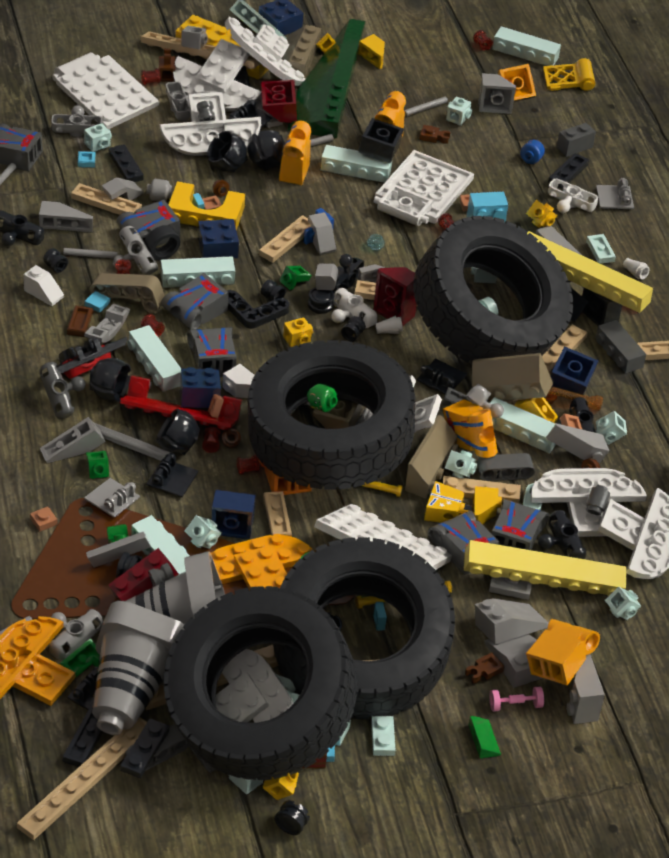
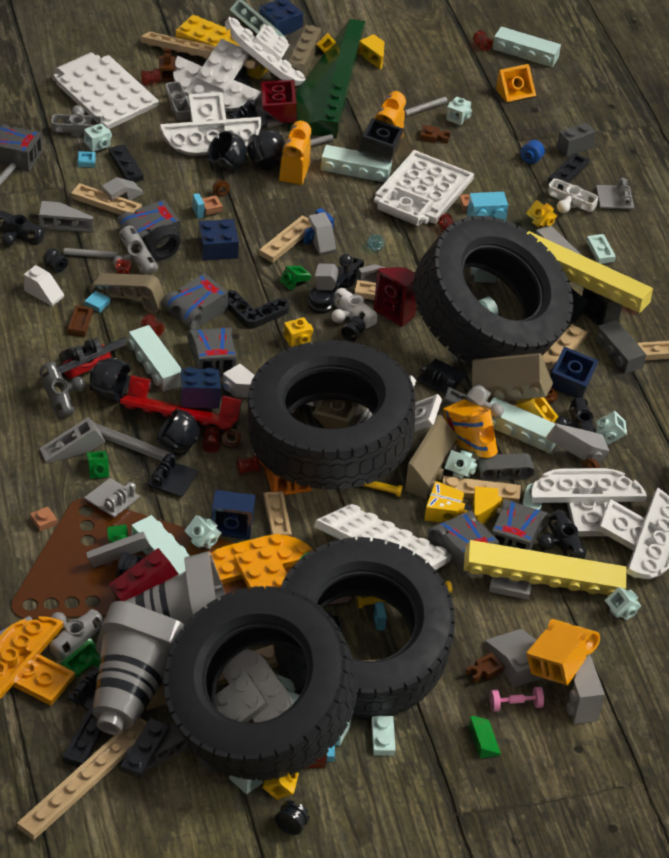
light grey slope [84,304,130,343] -> none
light grey head [146,179,172,202] -> none
dark grey wheel [148,563,174,587] -> none
light aqua brick [161,256,235,288] -> none
yellow arch [168,181,245,230] -> none
light grey brick [182,26,208,49] -> none
dark grey wheel [196,101,216,121] -> none
nougat tile [208,394,224,418] -> none
black wheel [260,279,286,301] -> none
green head [307,384,338,412] -> none
white cone [375,316,403,334] -> none
light grey slope [475,598,549,645] -> none
light grey slope [478,73,516,114] -> none
yellow piece [543,58,596,91] -> none
clear orange piece [548,386,603,411] -> none
nougat plate [560,414,582,429] -> none
dark grey brick [586,485,610,516] -> none
white cone [623,258,650,279] -> none

